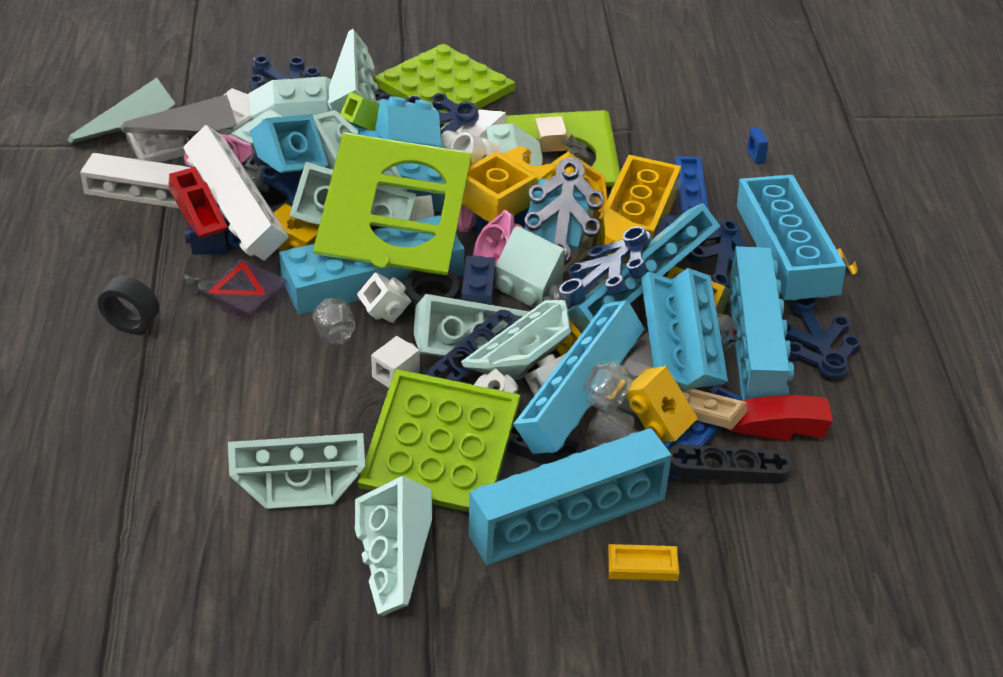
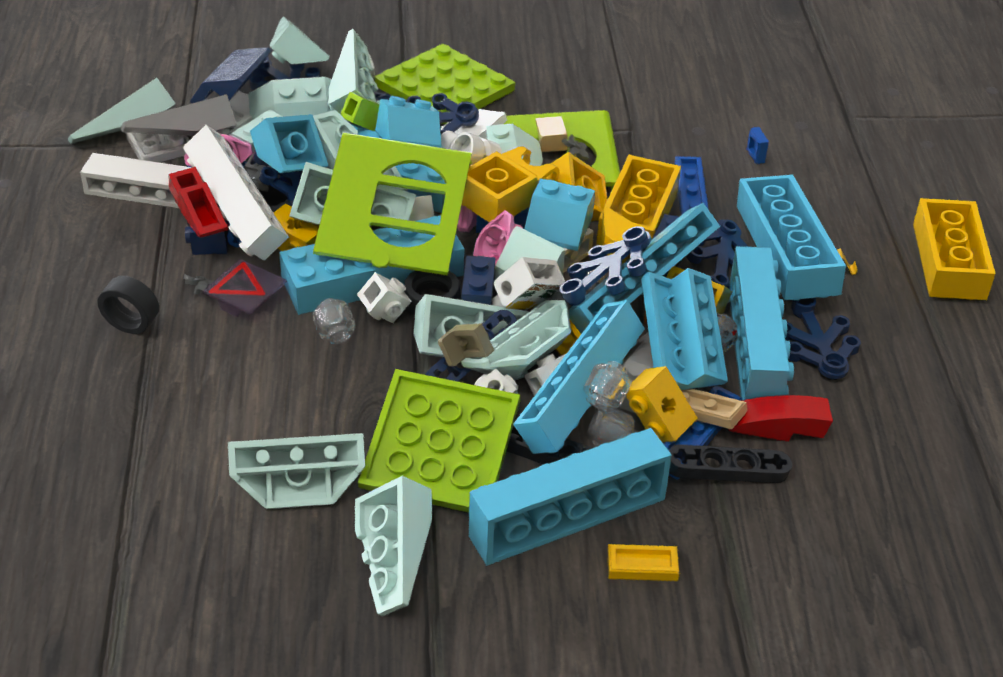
white brick [371,336,420,388] -> none
plant [525,157,604,266] -> none
none -> dark blue slope [189,47,272,103]
none -> light aqua wedge [270,16,330,64]
none -> dark tan bracket [438,323,494,366]
none -> white torso [492,257,565,310]
none -> yellow brick [913,198,996,300]

